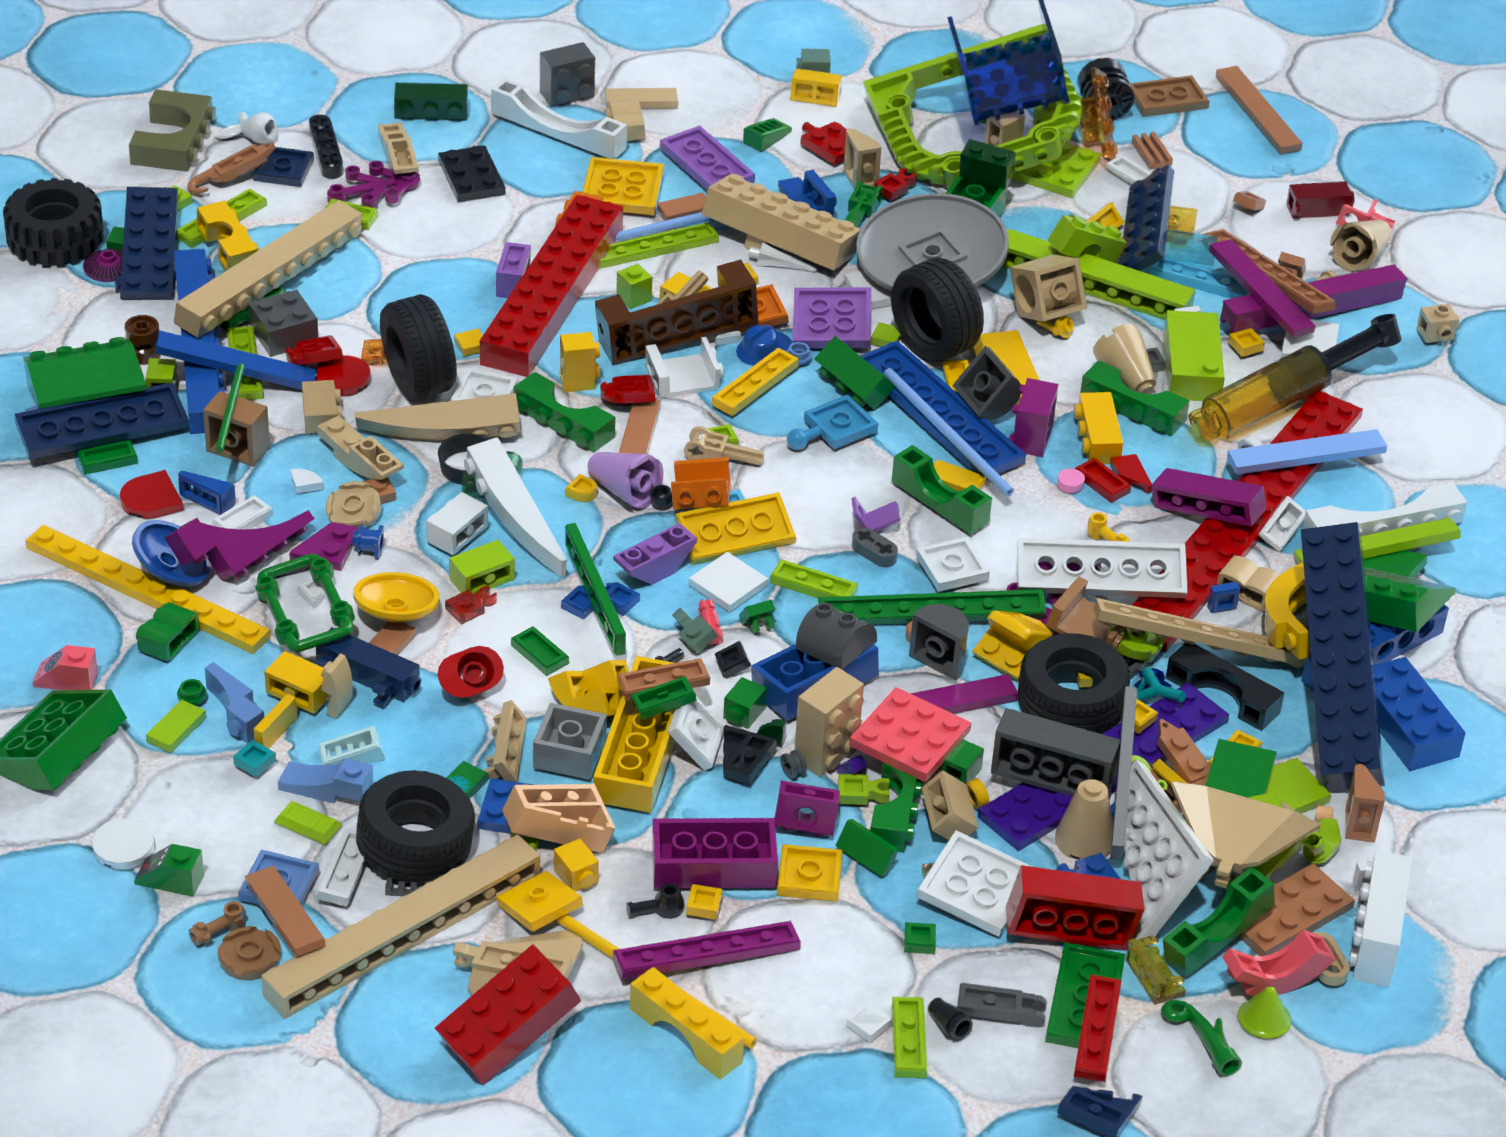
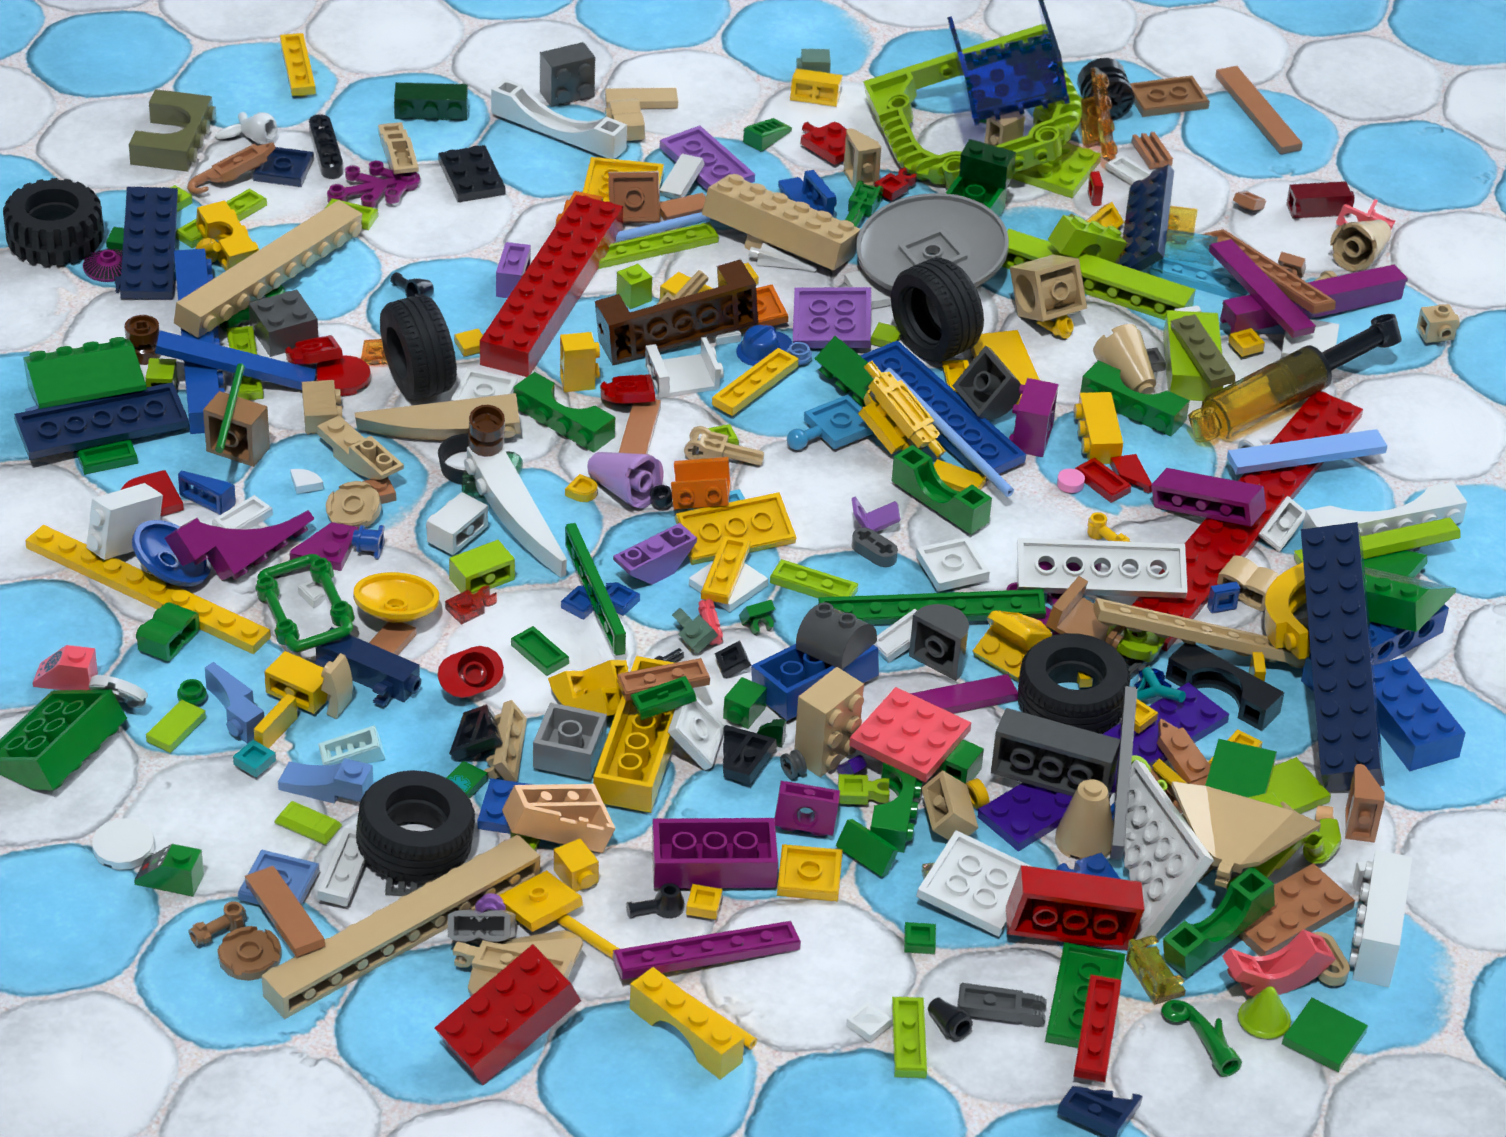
none -> white brick [86,483,163,560]
none -> white tile [89,675,148,708]
none -> yellow plate [196,238,221,263]
none -> yellow plate [280,33,316,96]
none -> black bar [390,272,434,297]
none -> light grey brick [448,910,515,942]
none -> black wing [449,704,503,761]
none -> reddish brown wheel [468,405,505,457]
none -> medium lavender plate [475,893,506,913]
none -> nougat plate [608,171,660,223]
none -> white tile [659,154,705,199]
none -> yellow tile [701,536,751,605]
none -> yellow piece [858,361,946,458]
none -> white tile [874,609,917,663]
none -> red tile [1087,171,1104,206]
none -> olive plate [1171,314,1235,389]
none -> yellow tile [1248,652,1266,681]
none -> green tile [1282,998,1368,1072]

